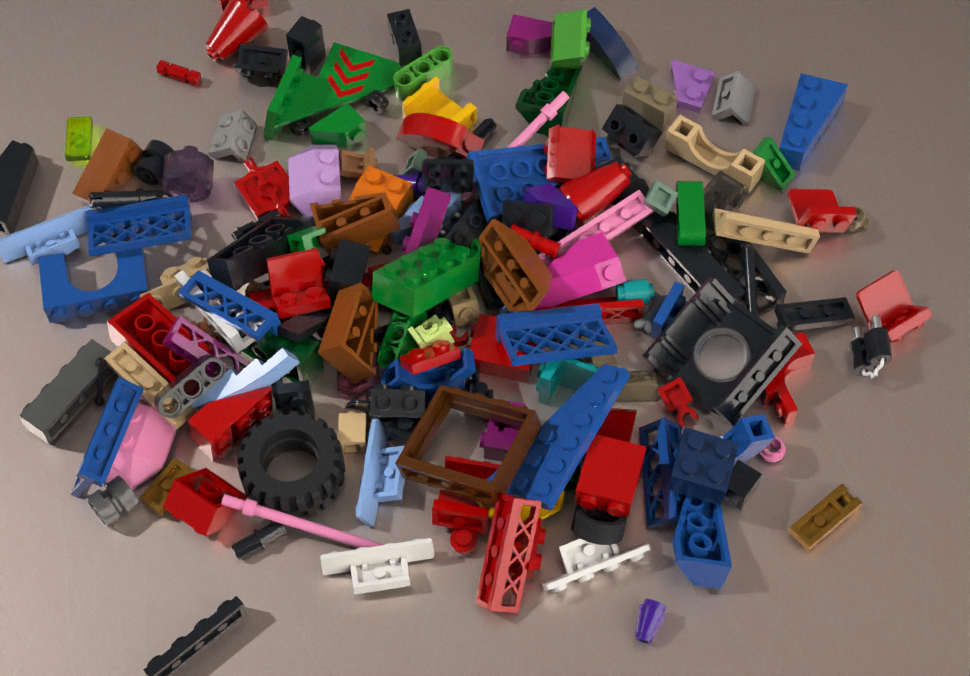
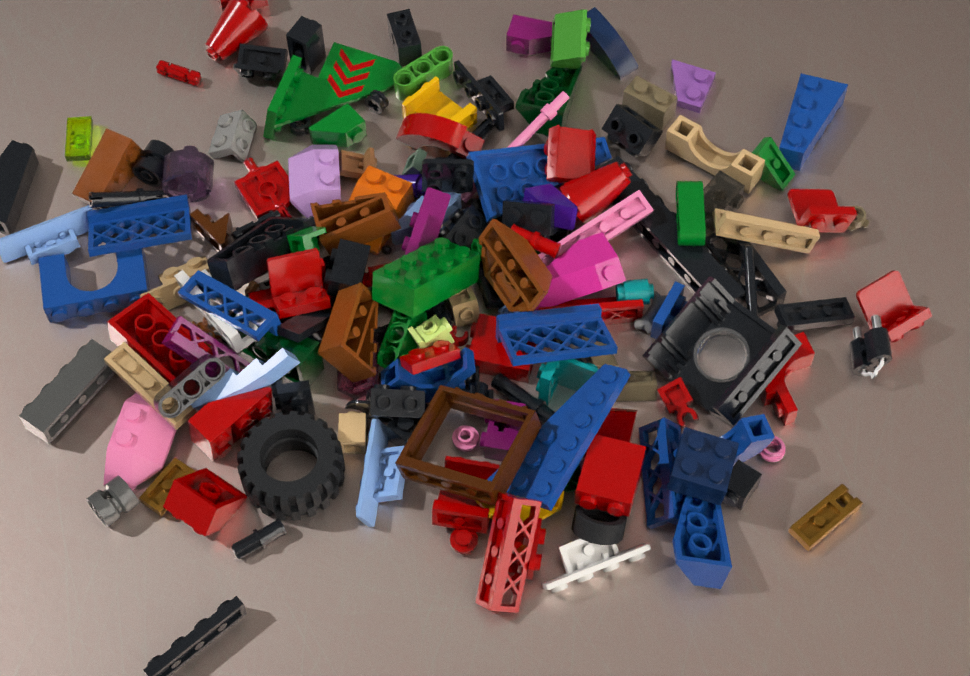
blue fence [70,377,144,498] -> none
black hinge [94,357,107,406] -> none
bright pink bar [221,494,384,548] -> none
white bracket [320,538,434,595] -> none
dark purple cone [635,599,667,644] -> none
sand green tile [642,180,678,217] -> none
light grey panel [712,71,755,125] -> none
none -> reddish brown slope [190,209,233,252]
none -> bright pink plate [452,425,479,452]
none -> black bracket [453,60,514,132]
none -> black pin [491,373,555,423]

